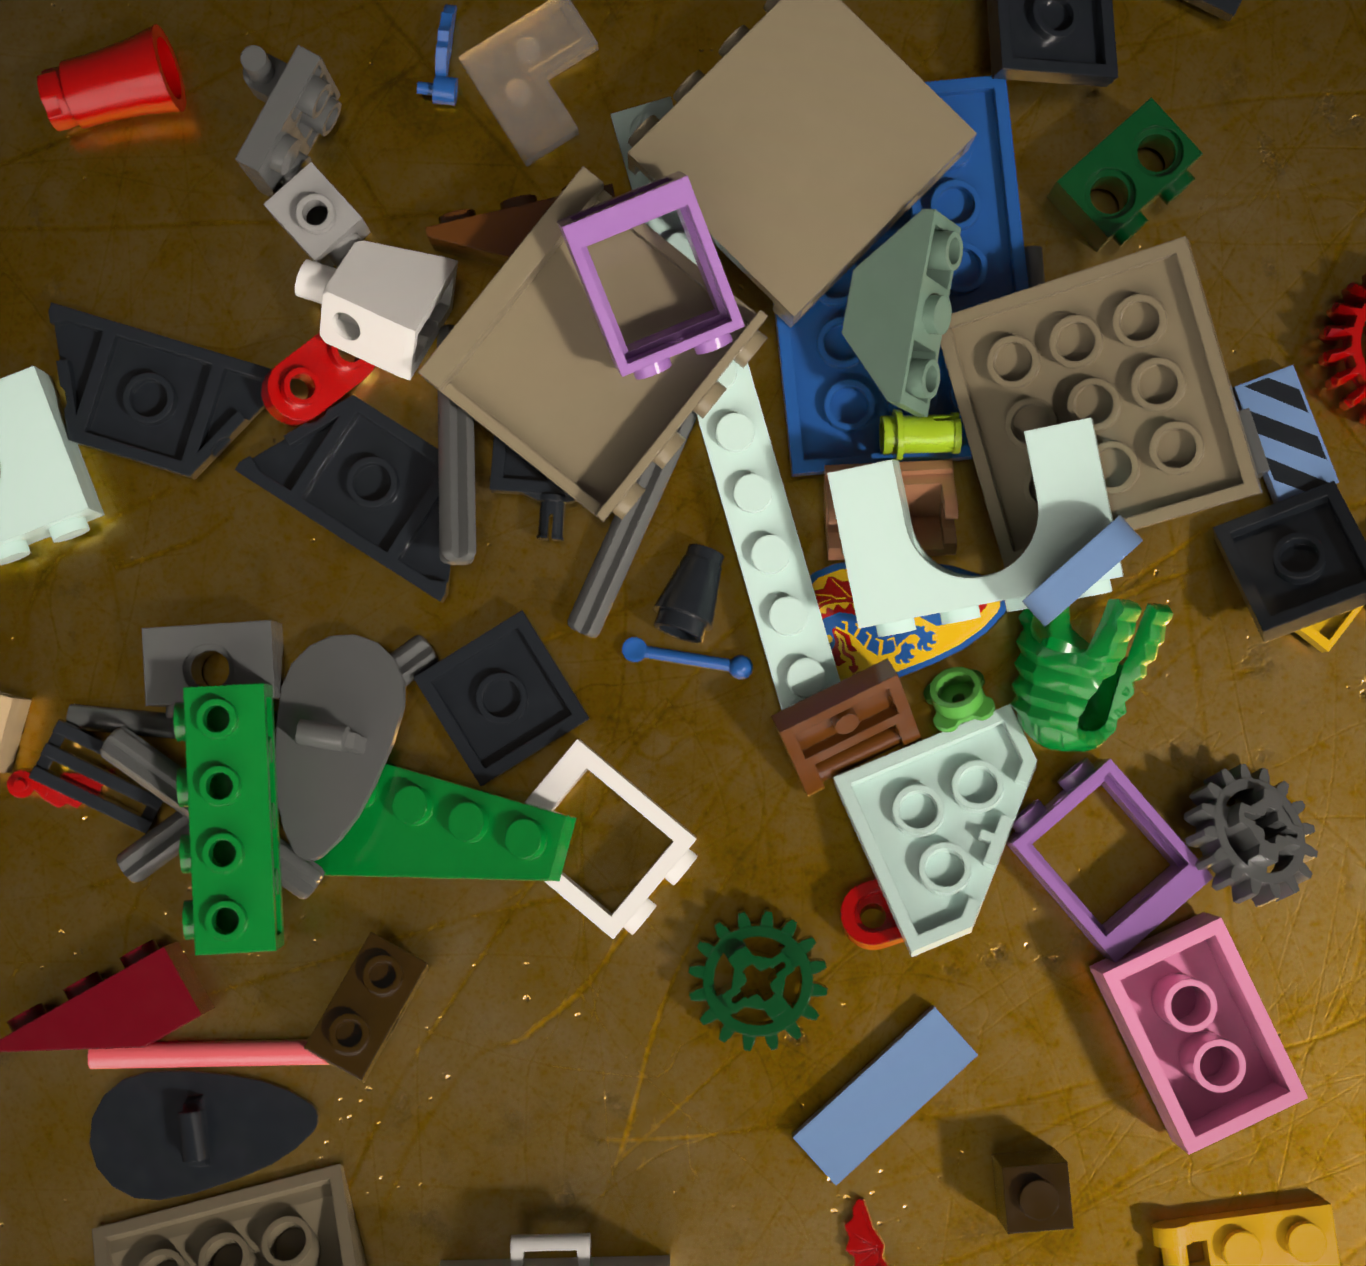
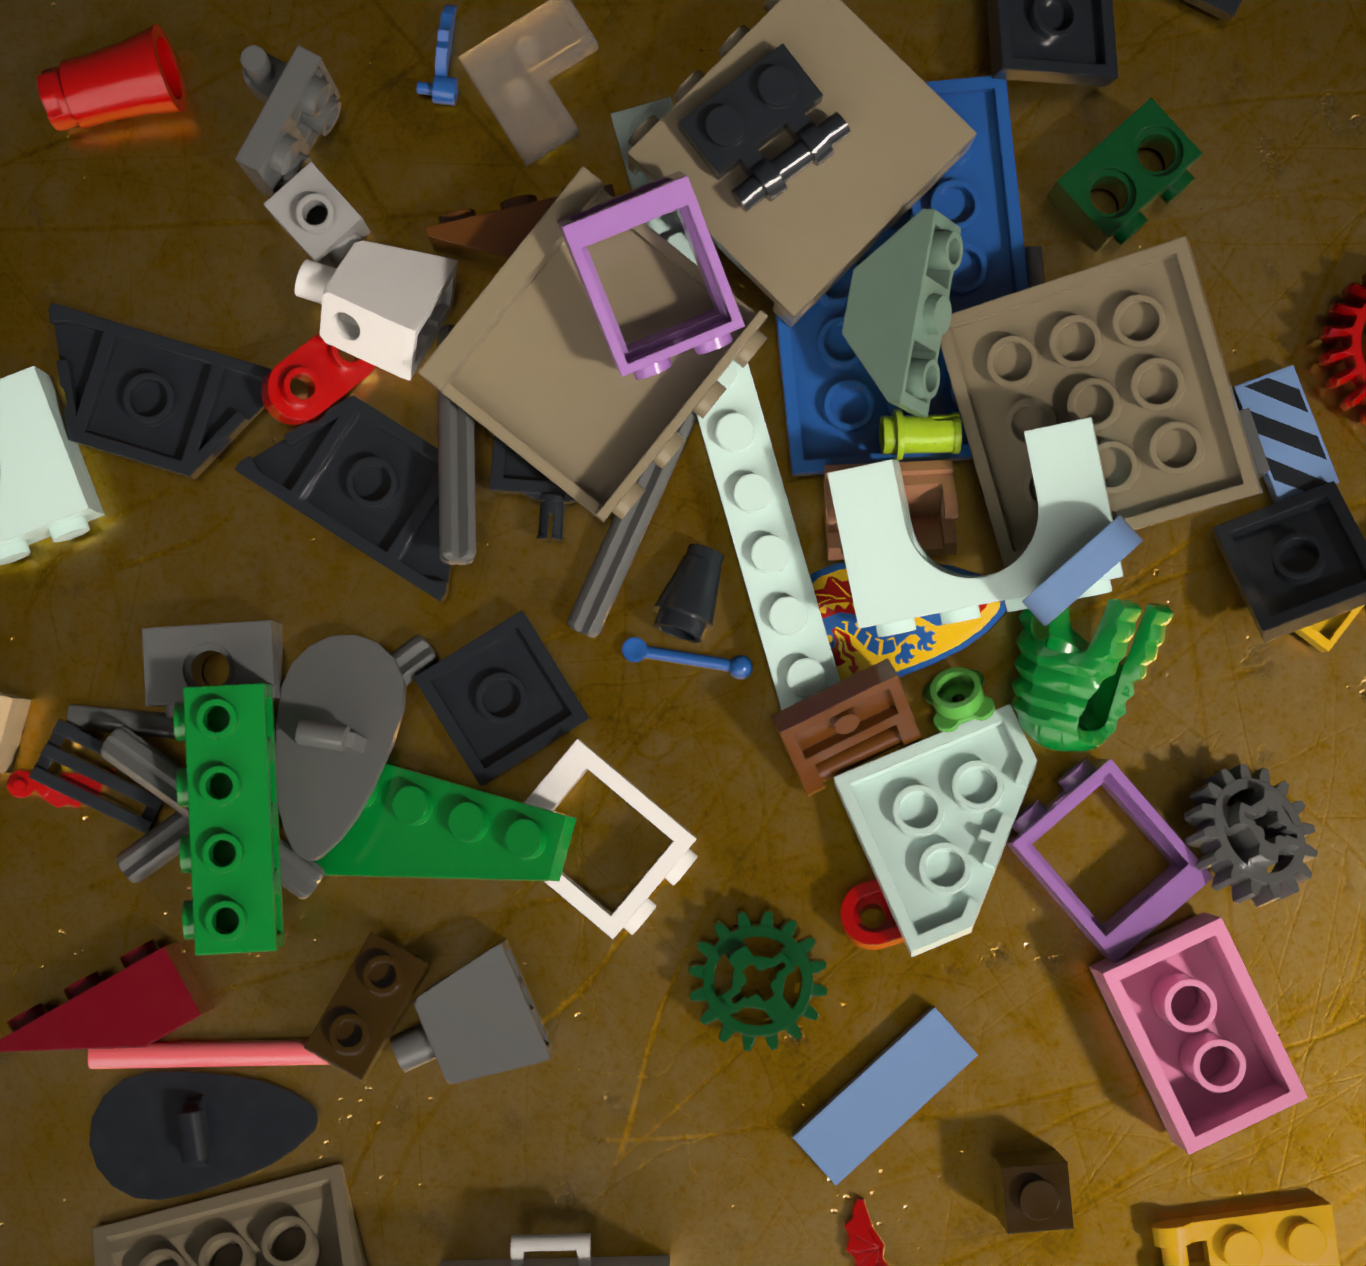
none -> dark grey torso [390,939,554,1084]
none -> black plate [679,44,851,212]

